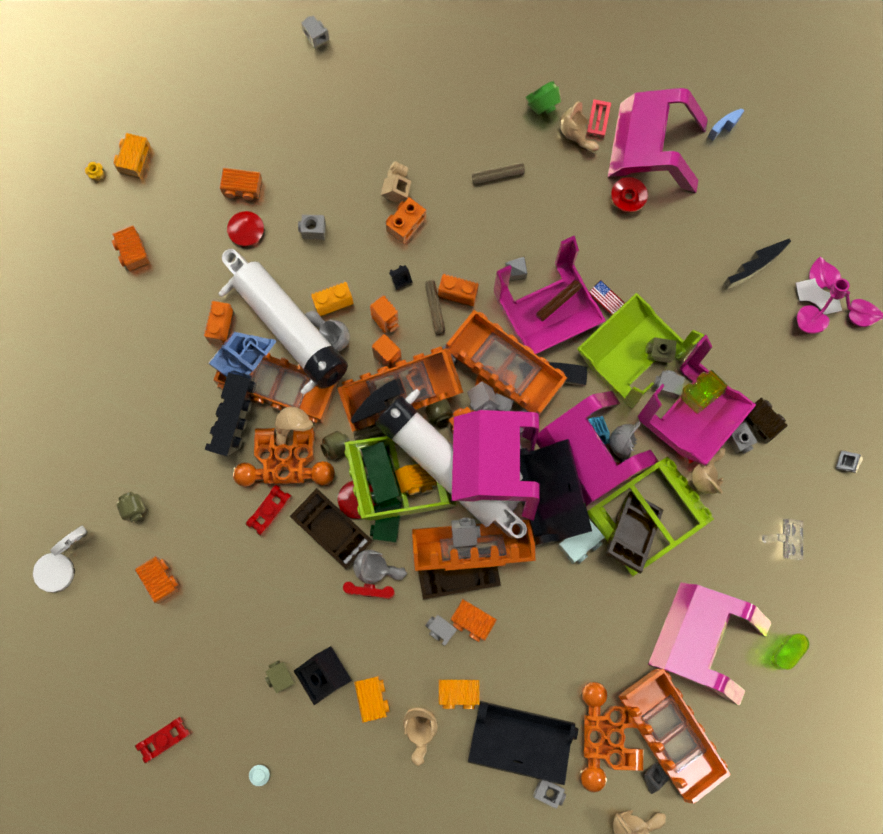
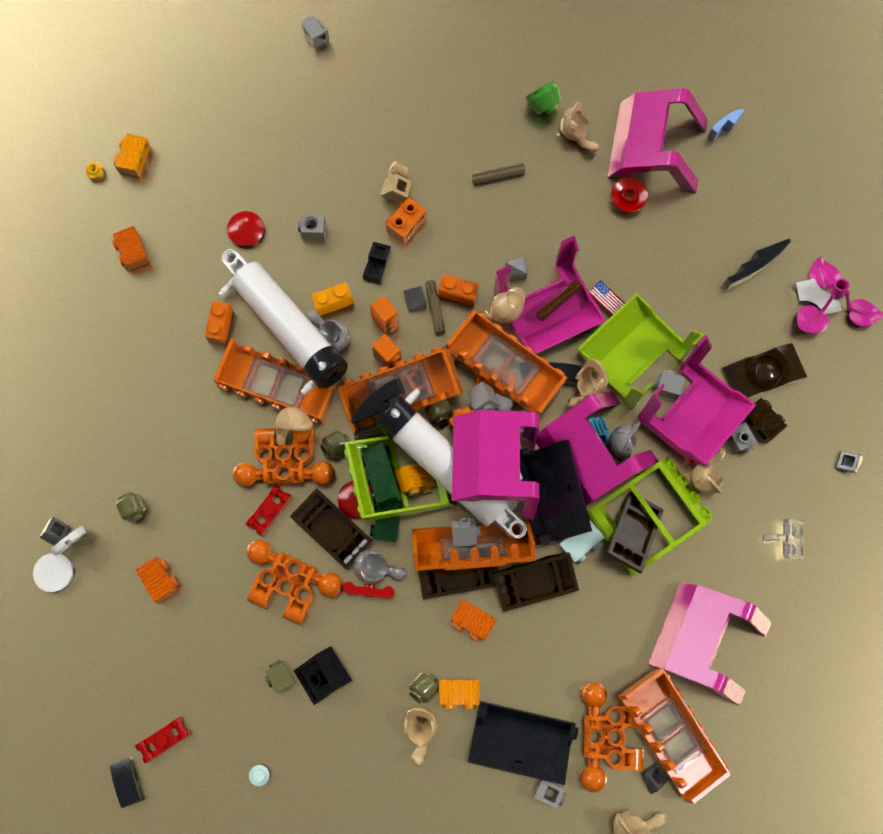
black wedge [205,371,256,456] -> none
medium blue slope [208,332,276,377] -> none
orange brick [220,168,262,200] -> none
light orange brick [354,676,390,723] -> none
black tile [389,265,413,290] -> none
light grey brick [425,615,457,646] -> none
coral tile [586,99,611,138] -> none
olive brick [645,337,677,363] -> none
clear neon green brick [681,370,728,414] -> none
clear neon green brick [770,634,809,670] -> none
none -> dark grey slope [40,517,70,546]
none -> black slope [109,758,142,808]
none -> orange connector [247,540,343,626]
none -> black slope [363,242,391,284]
none -> dark grey slope [403,286,427,312]
none -> olive head [409,673,439,703]
none -> tan piece [482,286,526,324]
none -> dark brown slope [493,552,579,612]
none -> tan piece [568,358,608,408]
none -> dark brown slope [722,343,807,399]

